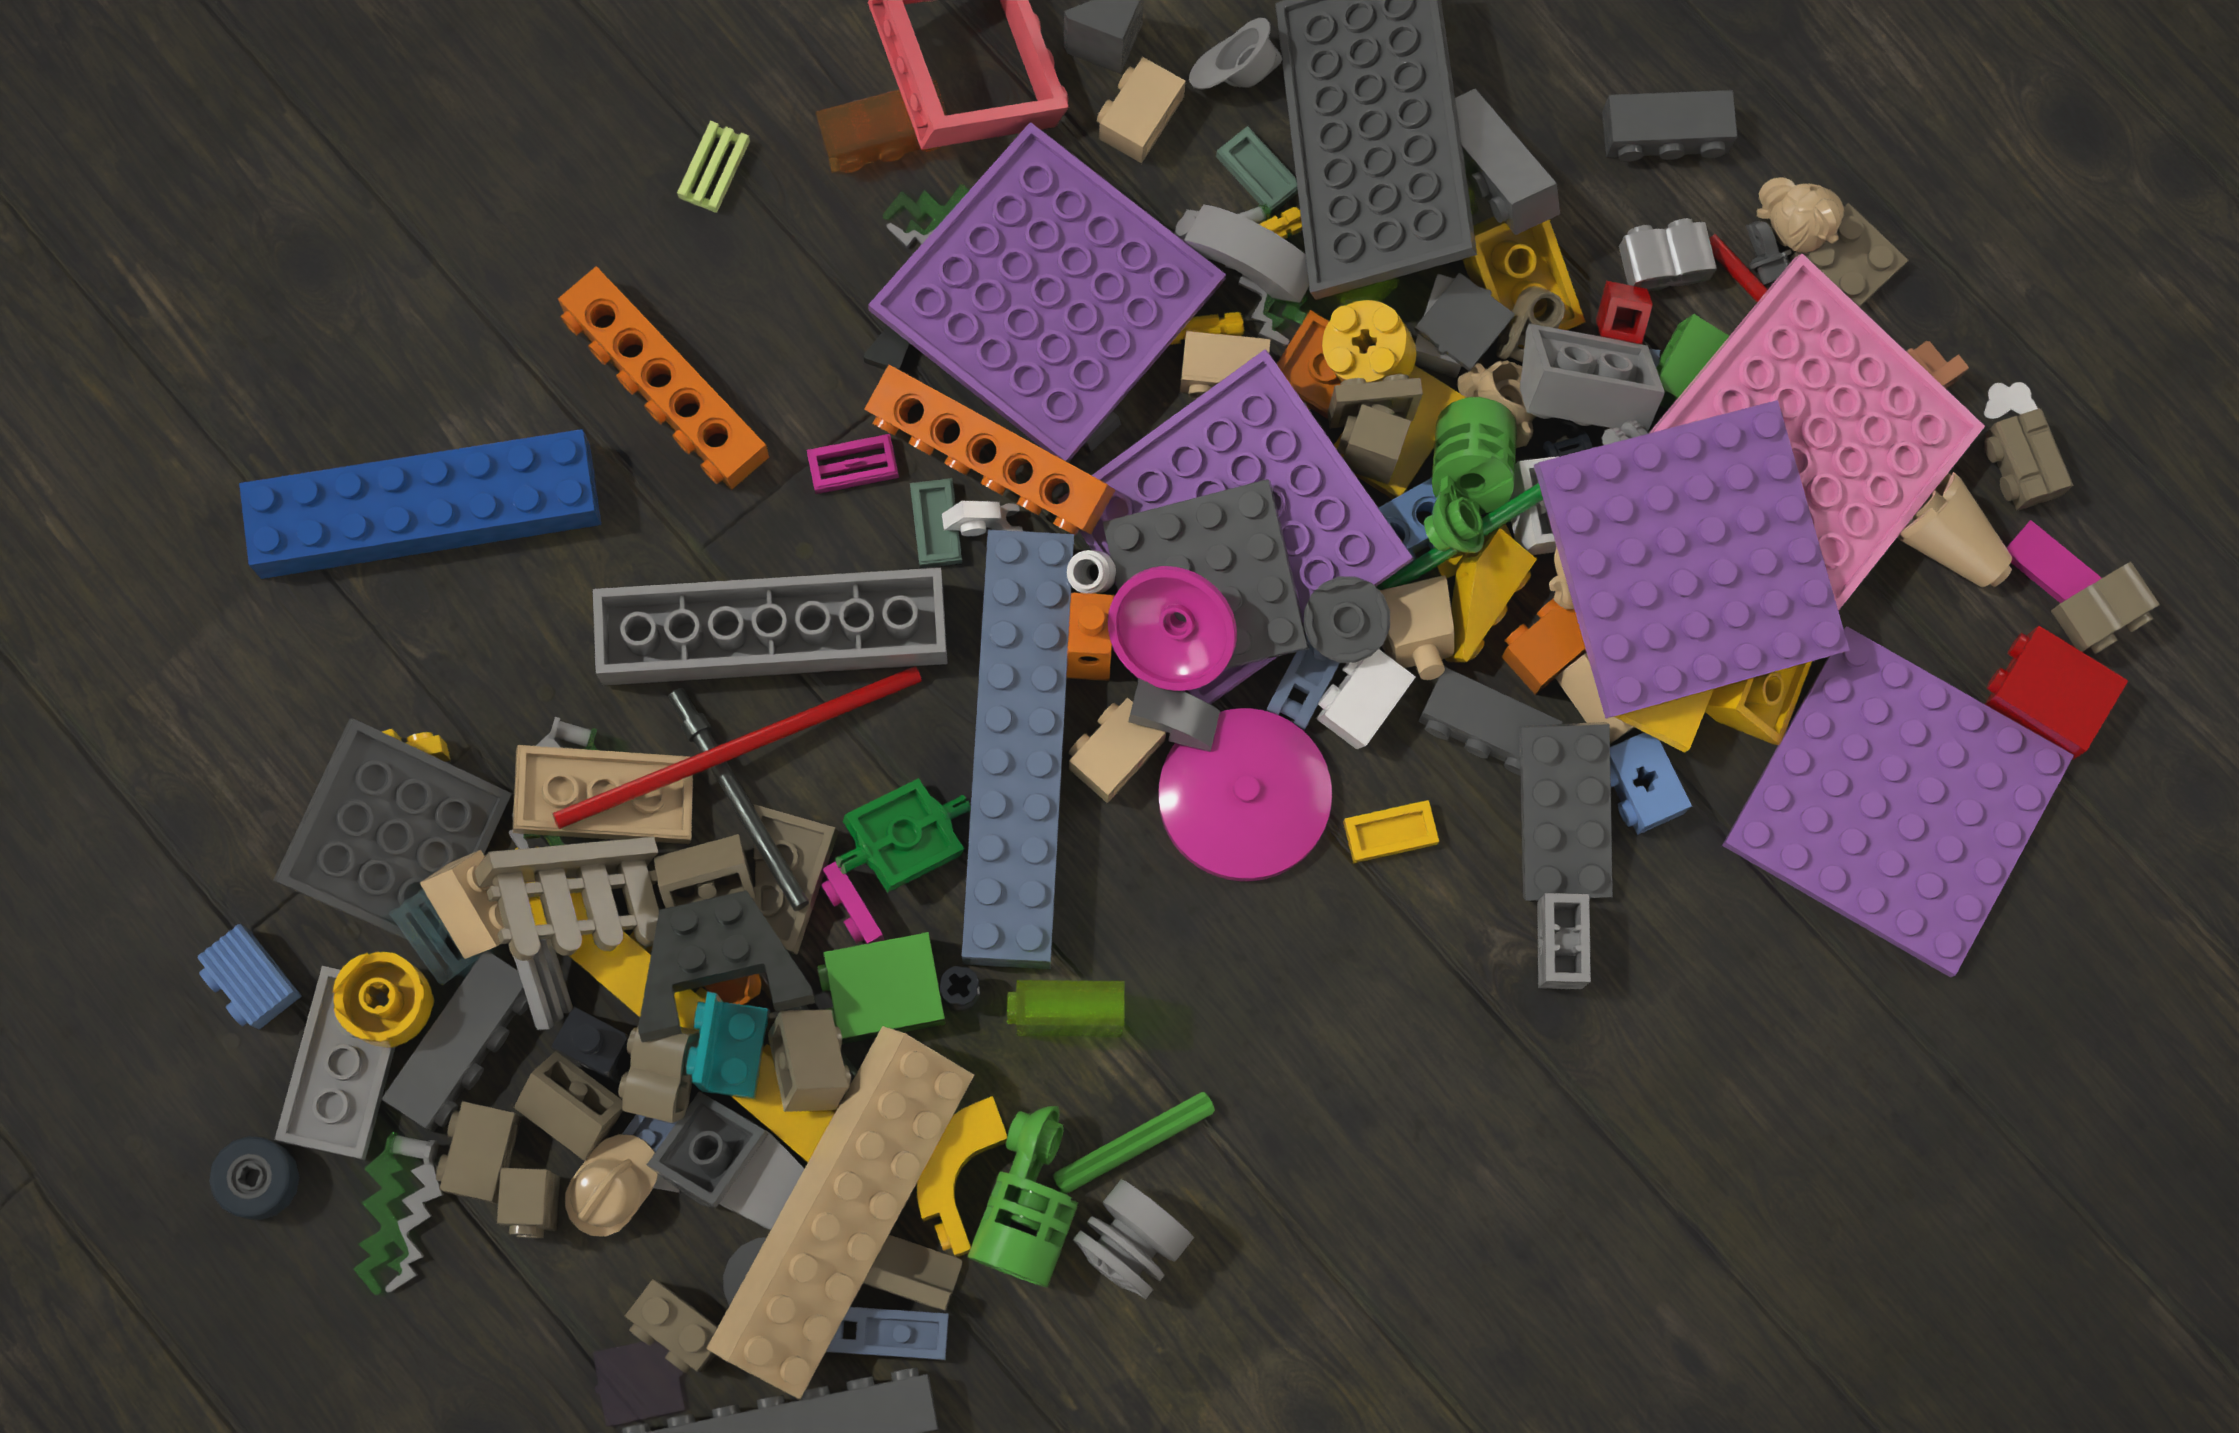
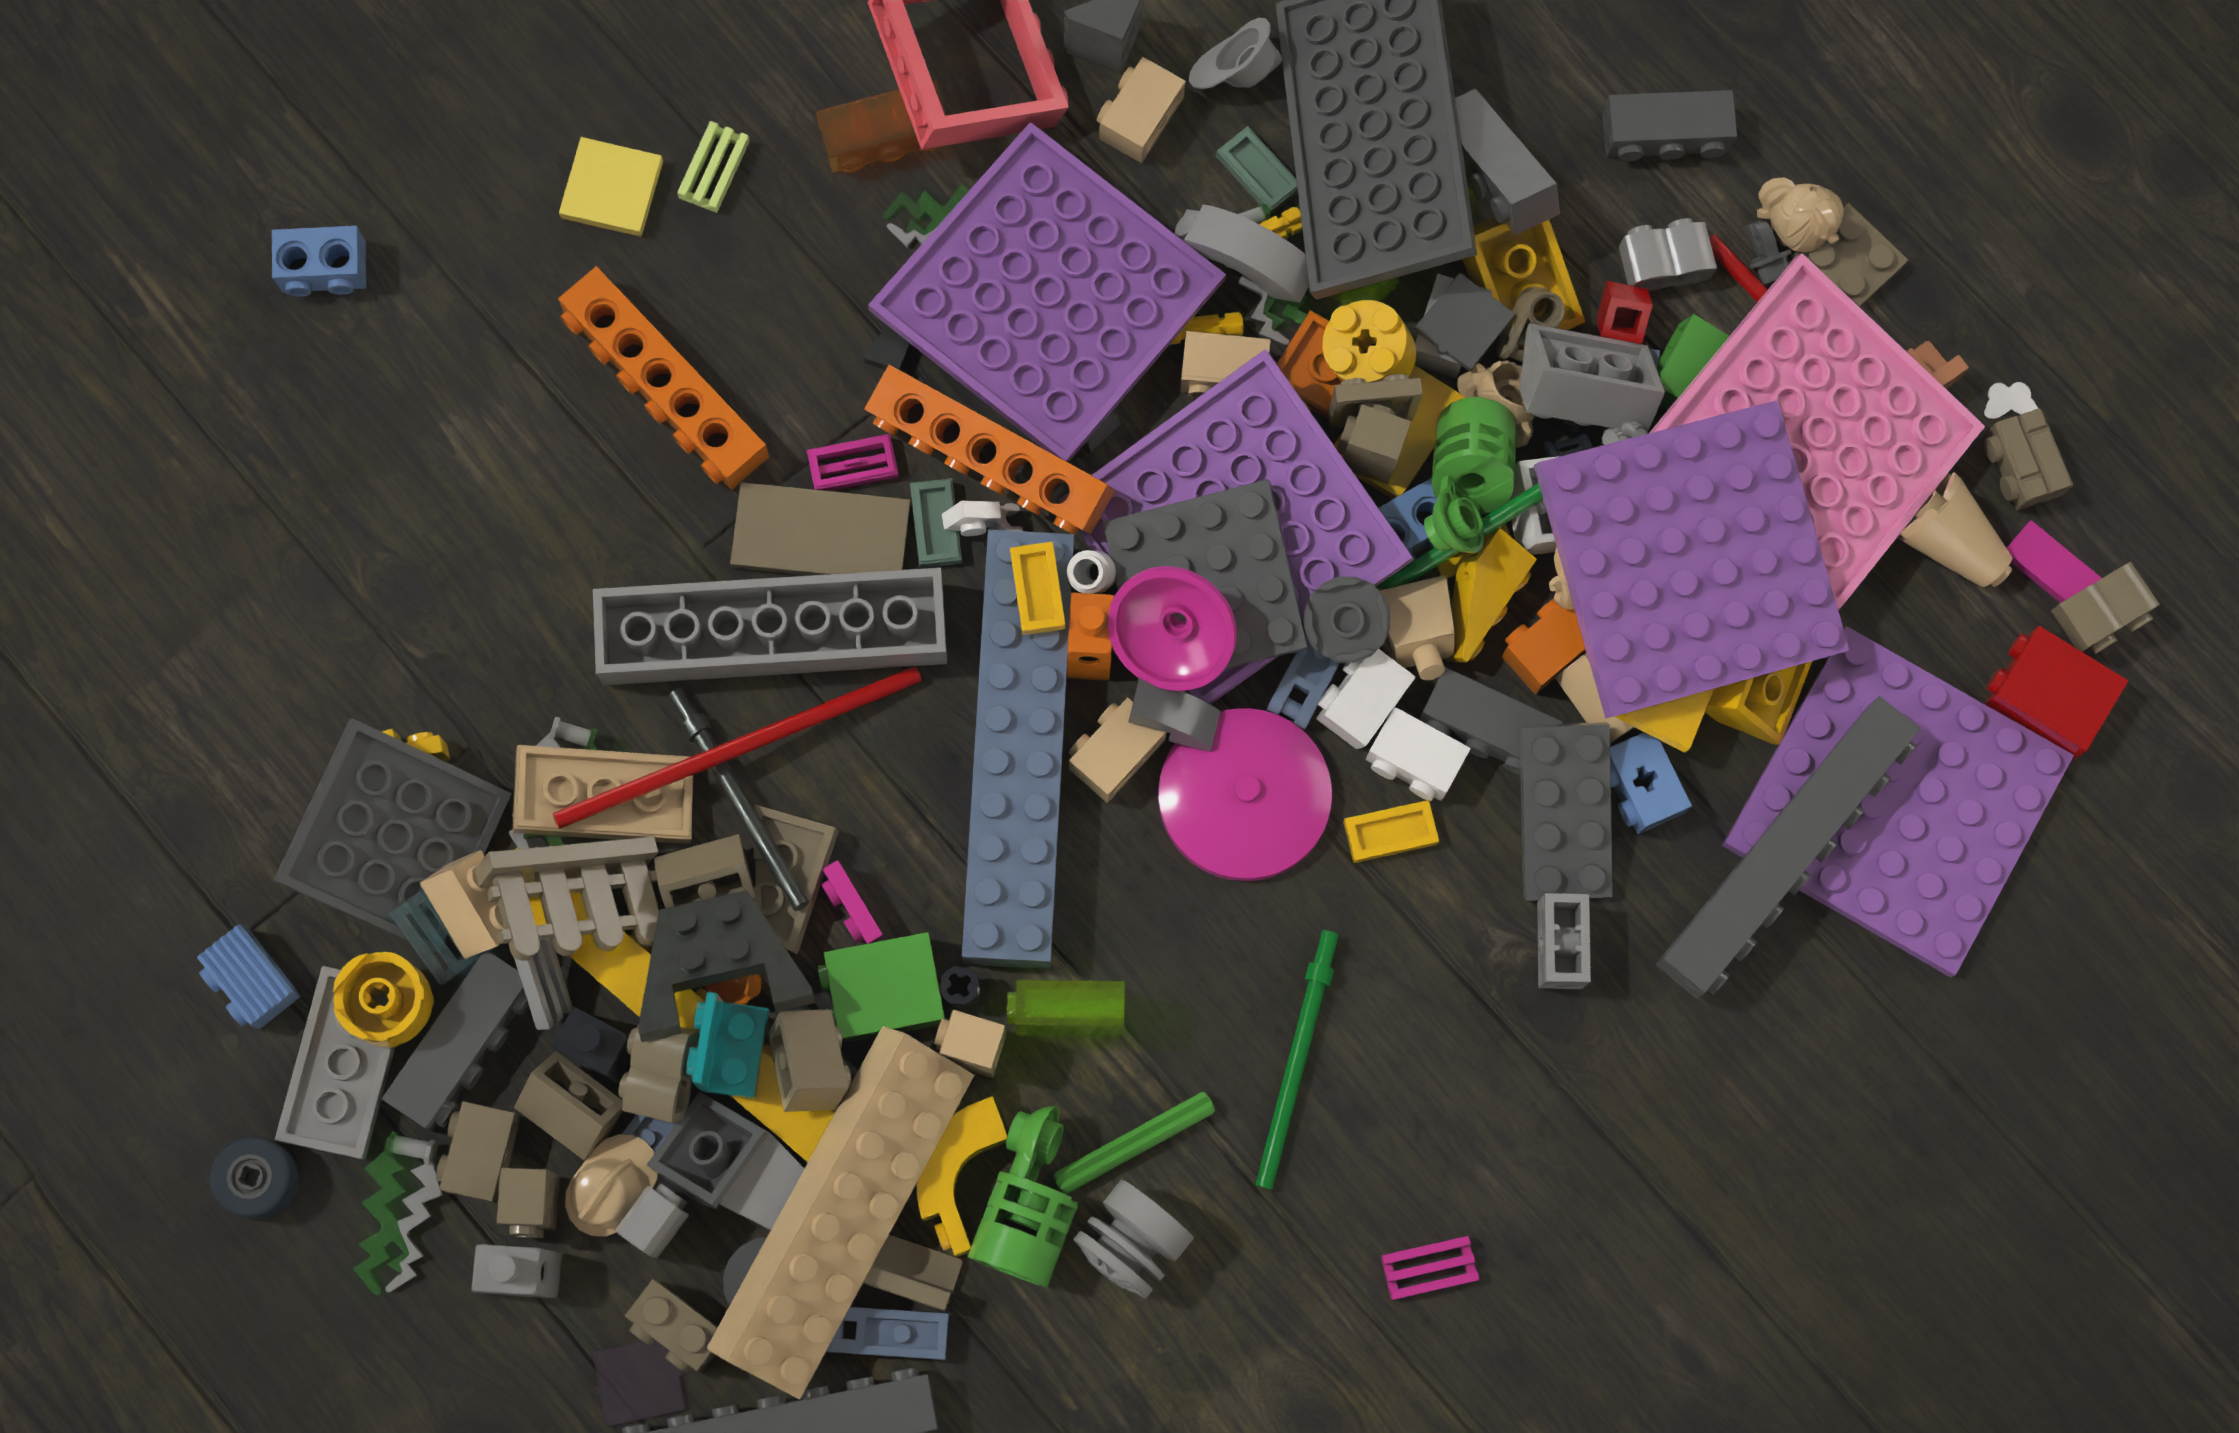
blue brick [239,429,601,579] -> none
green plate [836,778,971,893] -> none
none -> medium blue brick [272,226,366,297]
none -> light grey torso [471,1244,562,1299]
none -> light yellow tile [559,137,663,237]
none -> light grey brick [615,1183,689,1259]
none -> dark tan tile [730,482,911,576]
none -> tan brick [934,1010,1006,1078]
none -> yellow tile [1010,542,1065,635]
none -> green bar [1255,930,1339,1190]
none -> white brick [1365,707,1471,801]
none -> dark pink tile [1381,1236,1479,1300]
none -> dark grey brick [1655,696,1920,999]

